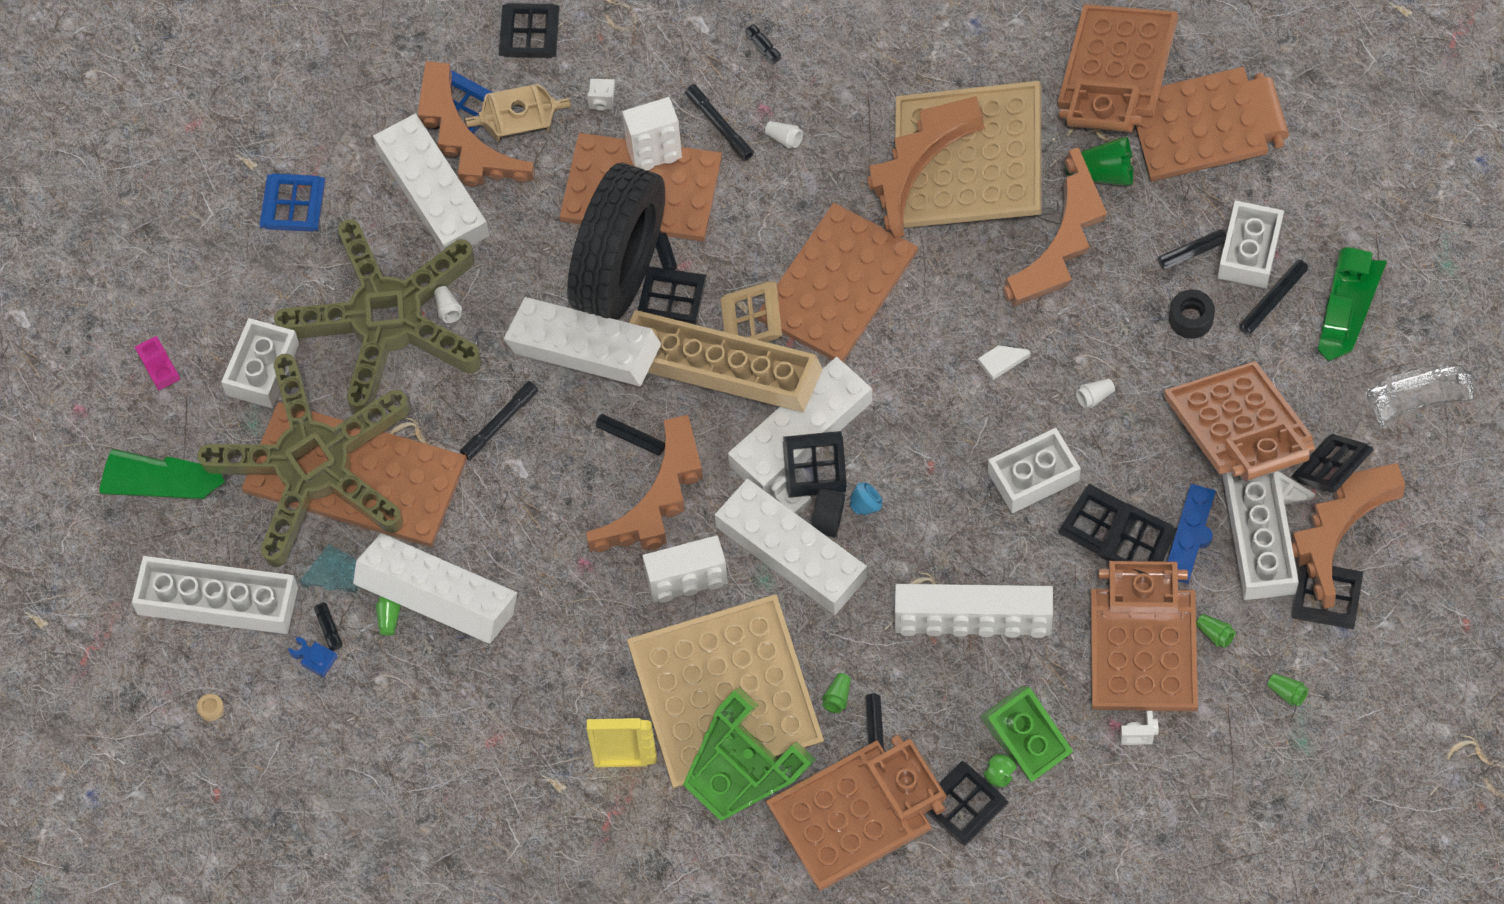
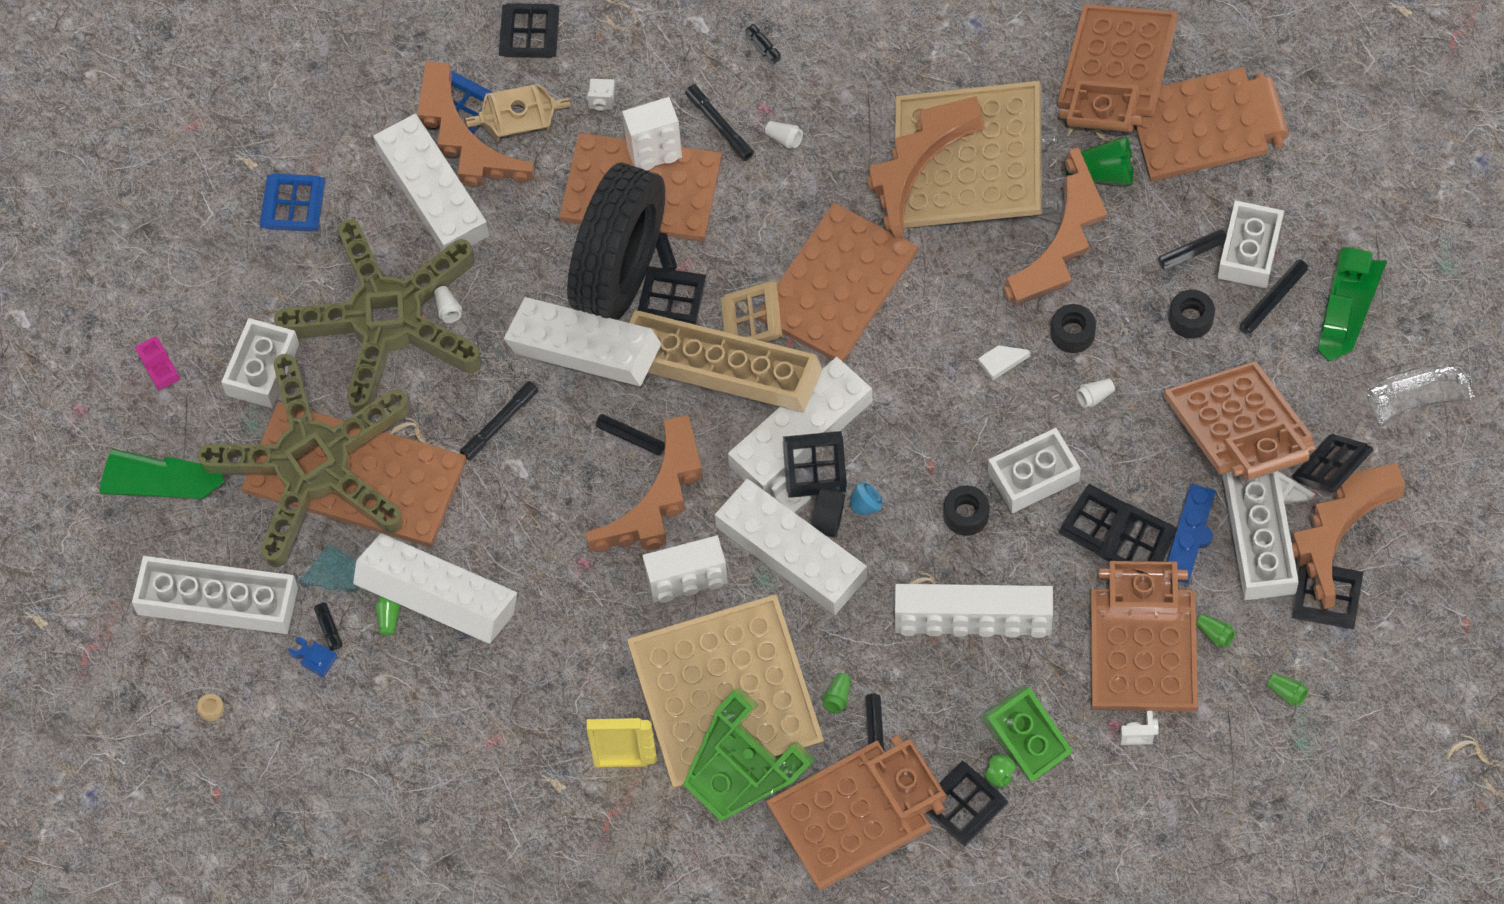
none -> black tyre [943,485,990,536]
none -> black tyre [1050,304,1096,353]

